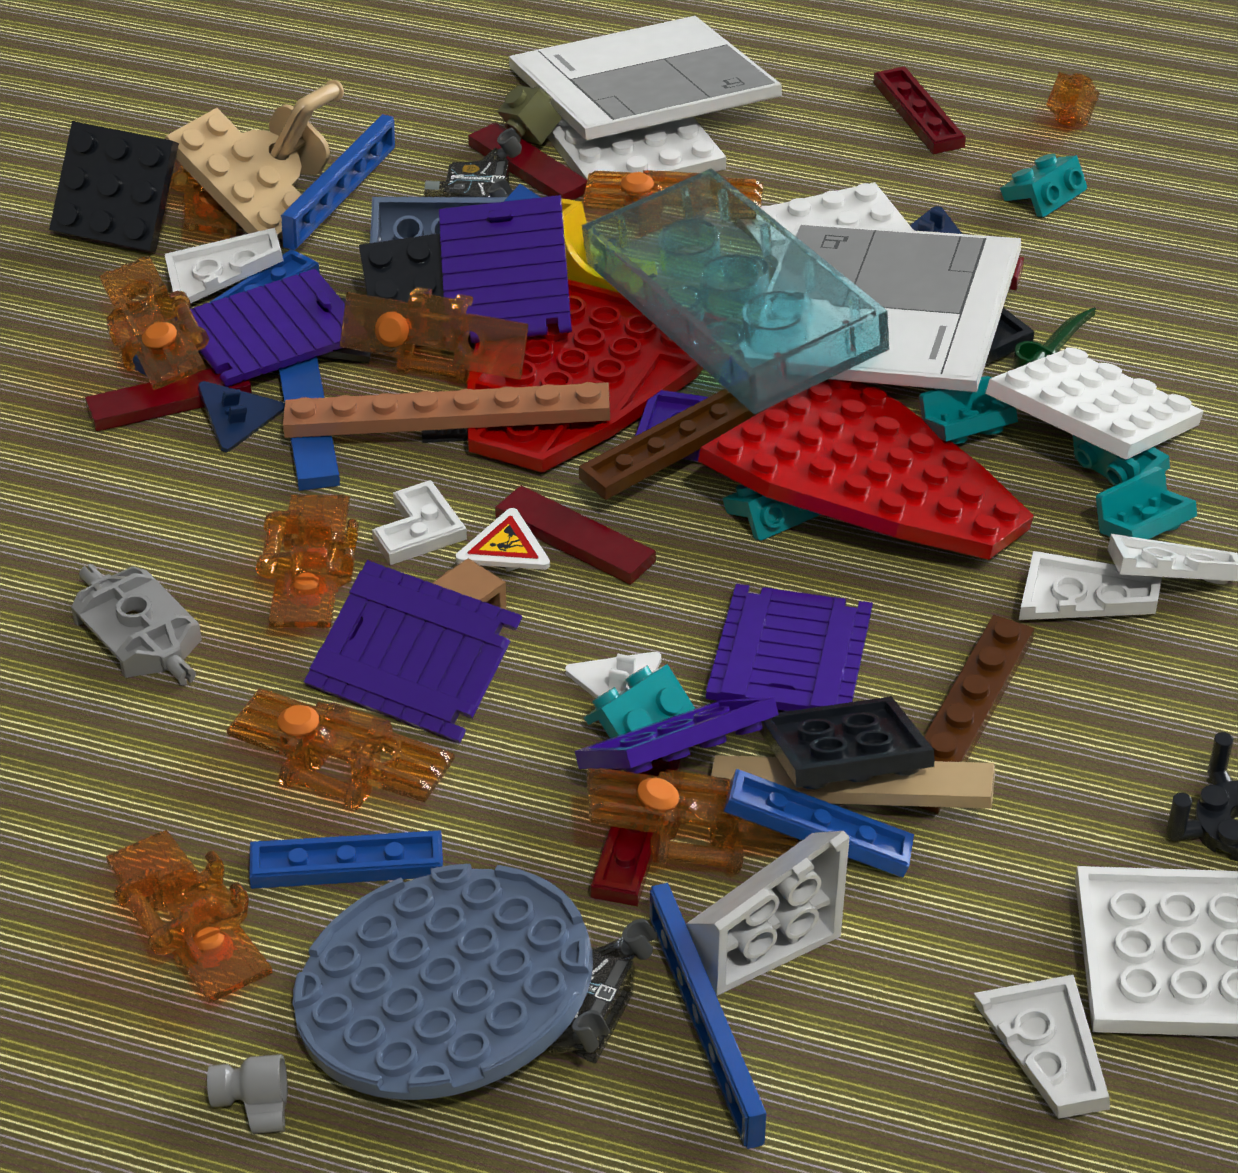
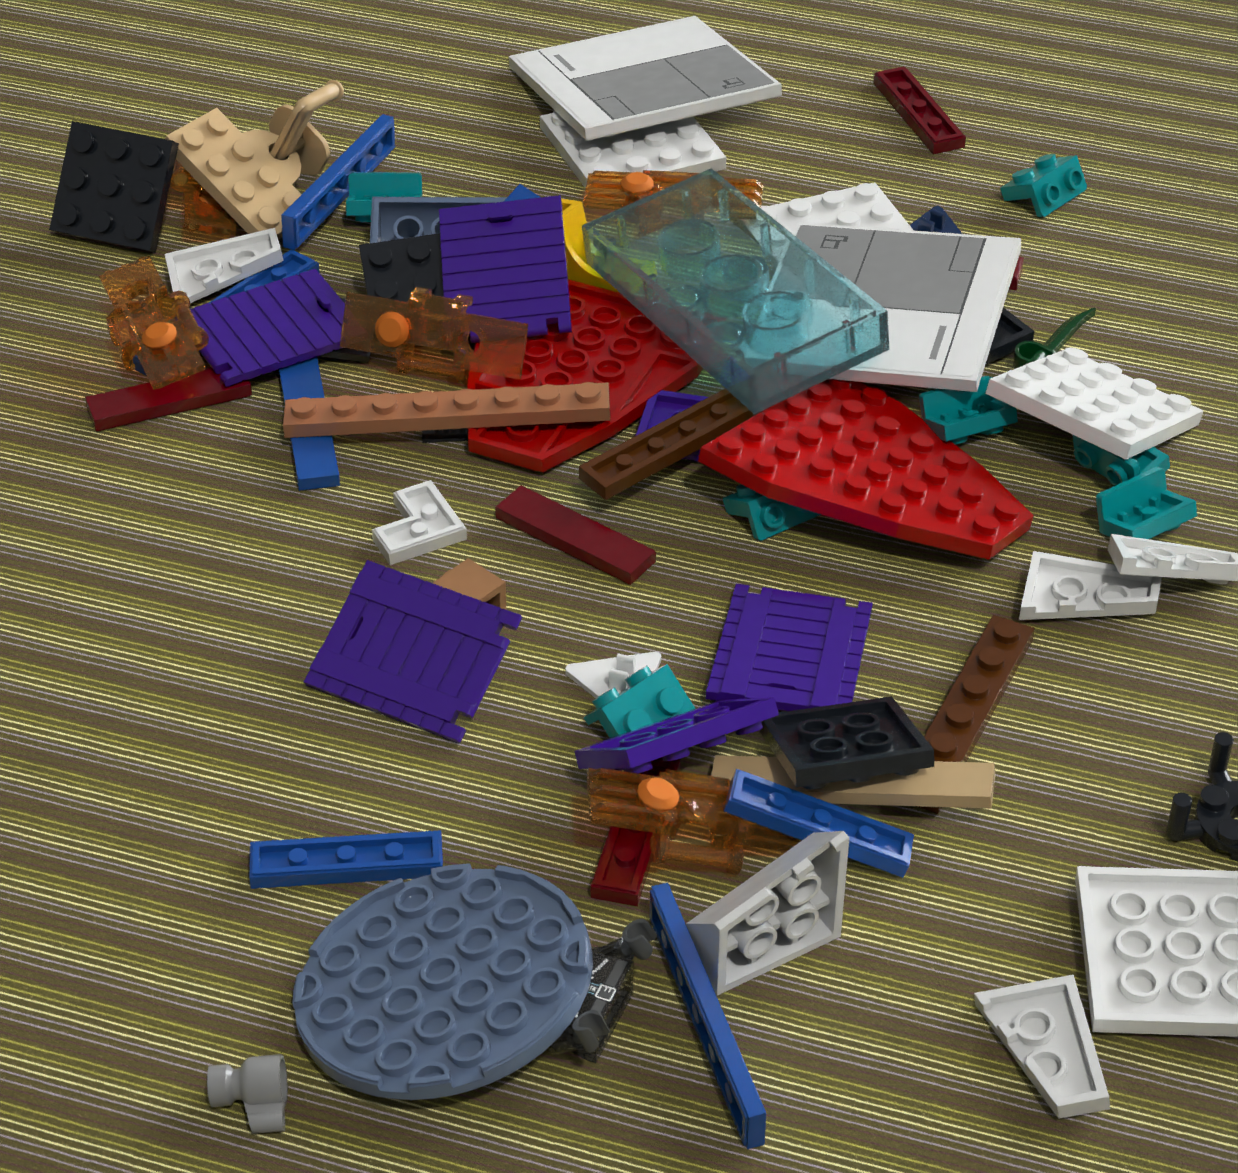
light grey plate [71,564,202,685] -> none
clear orange piece [106,830,273,1003] -> none
dark blue piece [198,381,285,452] -> none
clear orange piece [227,689,455,810] -> none
clear orange piece [255,495,359,629] -> none
torso [424,128,522,197] -> none
piece [456,508,550,572] -> none
dark red tile [468,122,589,200] -> none
olive brick [497,85,562,144] -> none
clear orange brick [1046,72,1100,127] -> none
none -> teal bracket [346,172,423,222]

